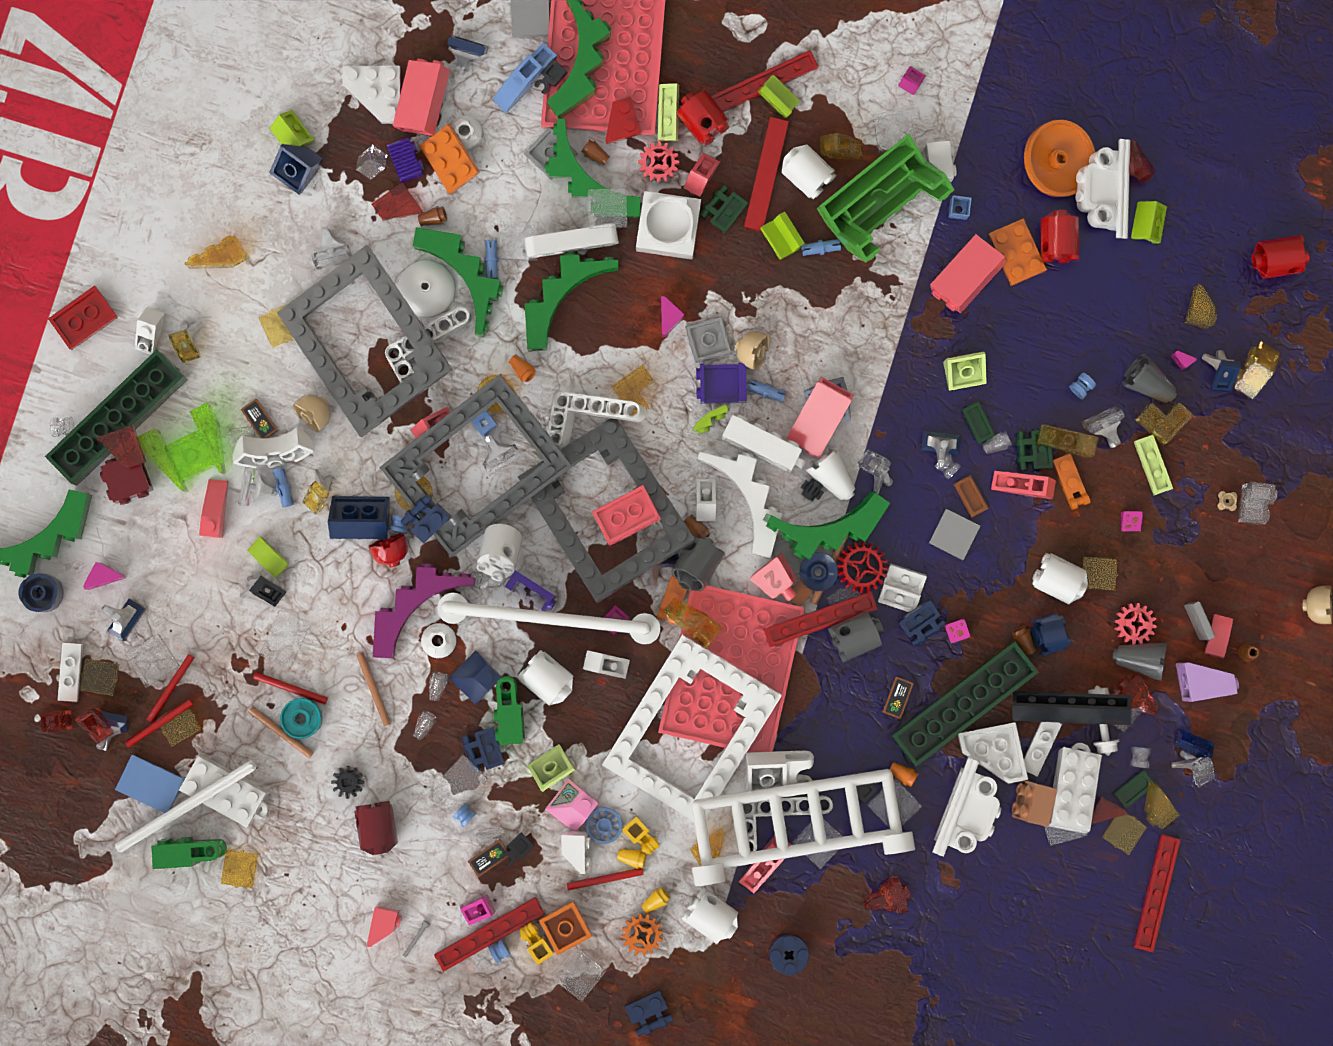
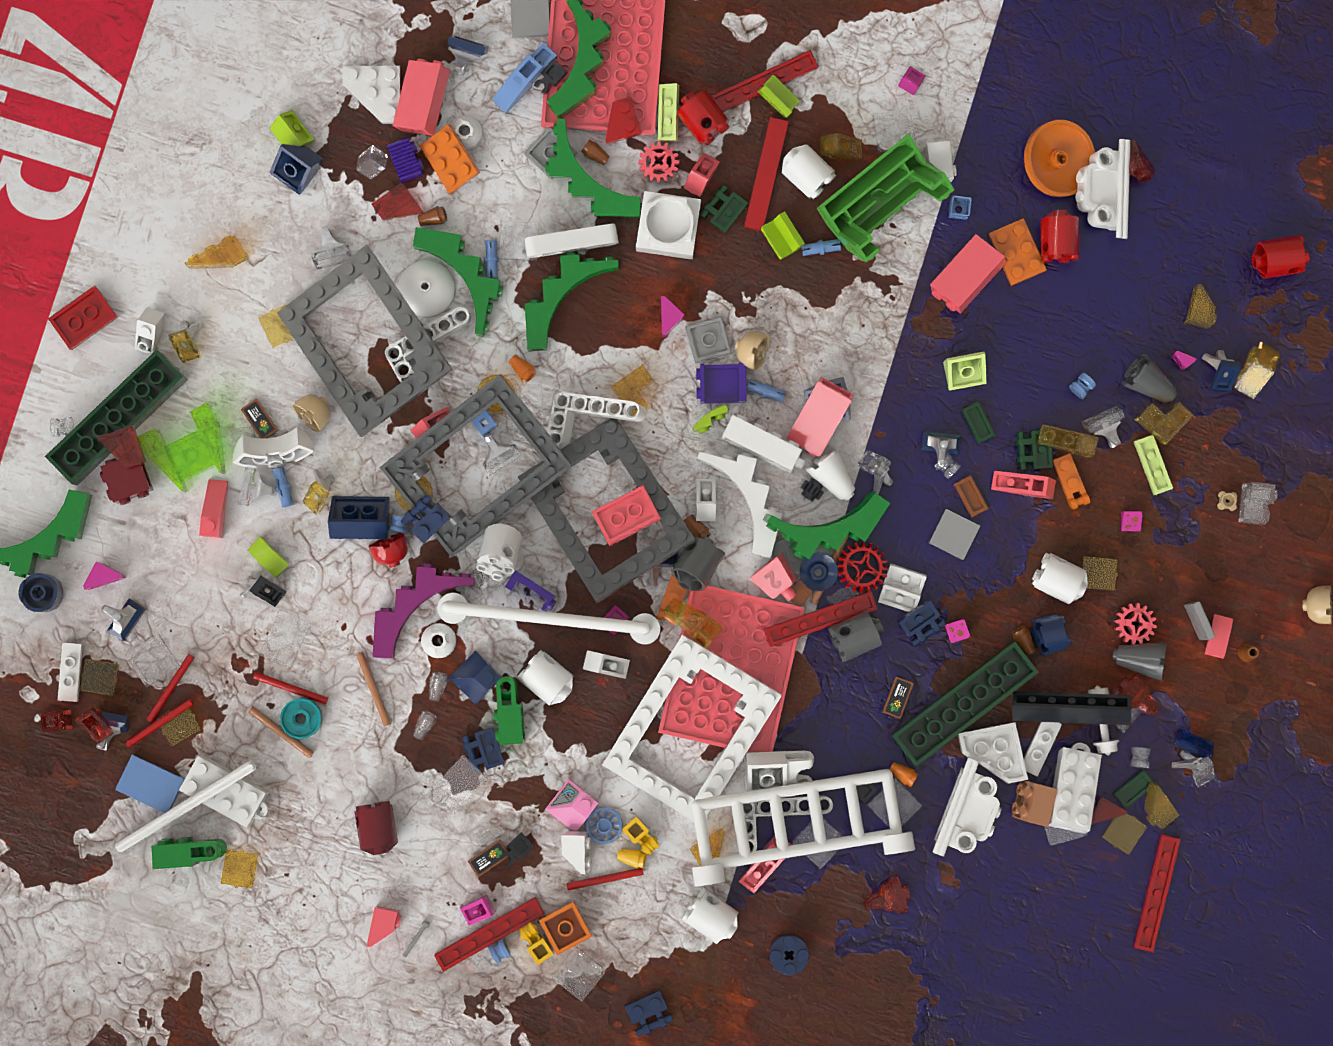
black gear [331,766,365,799] -> none
medium blue wheel [452,803,477,827] -> none
yellowish green slope [527,744,575,792] -> none
clear plate [588,188,627,229] -> none
orange gear [621,913,663,956] -> none
yellow cone [641,887,671,914] -> none
clear cone [982,431,1012,454] -> none
lime panel [1131,201,1167,243] -> none
lavender slope [1176,662,1239,702] -> none

